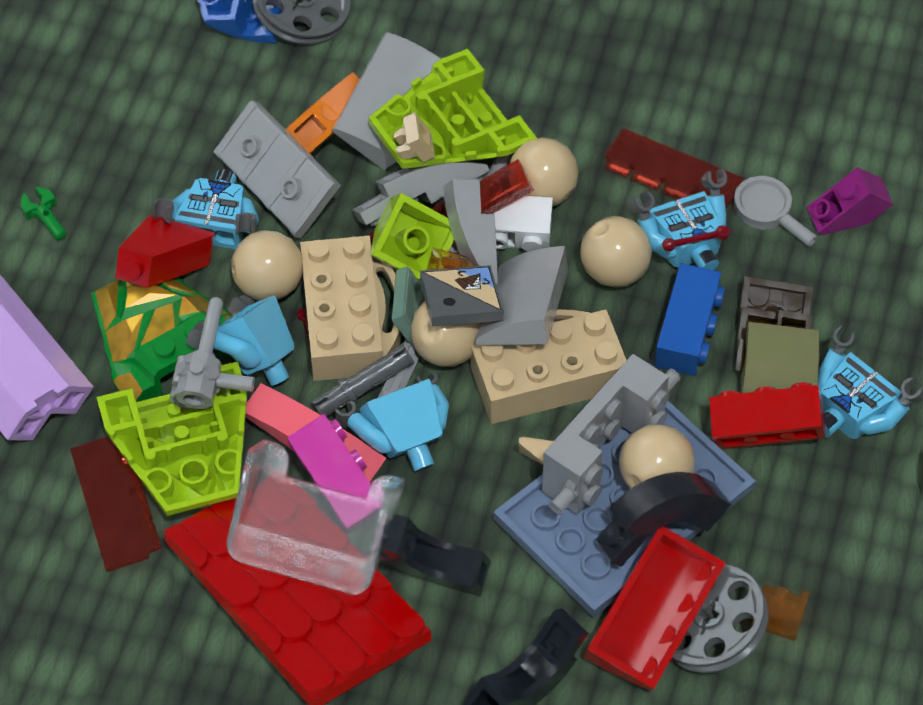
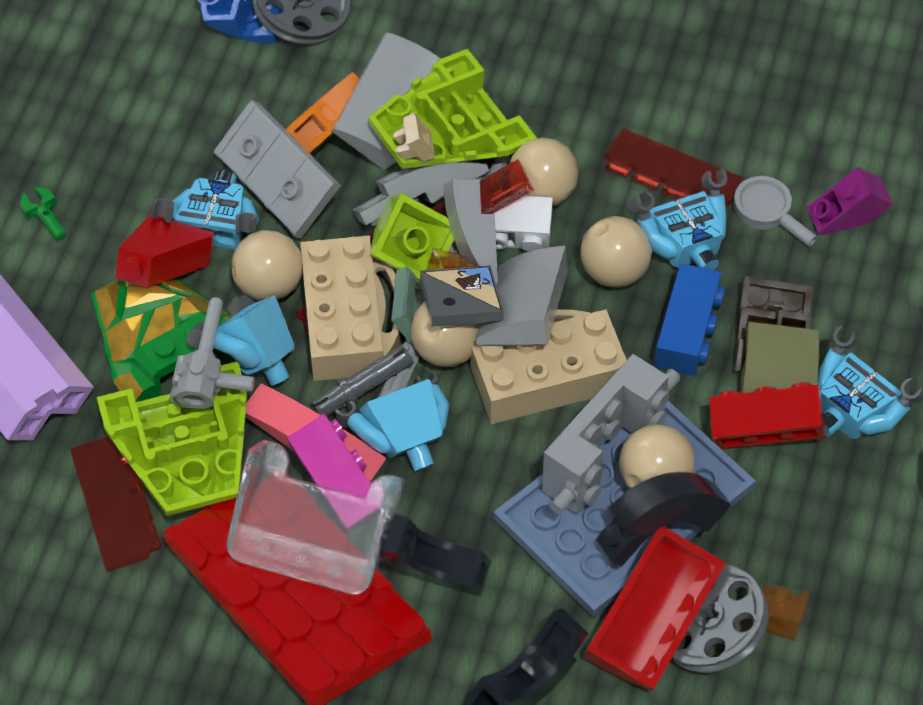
tan slope [518,437,554,464] -> none
dark red hinge [662,225,730,252] -> none

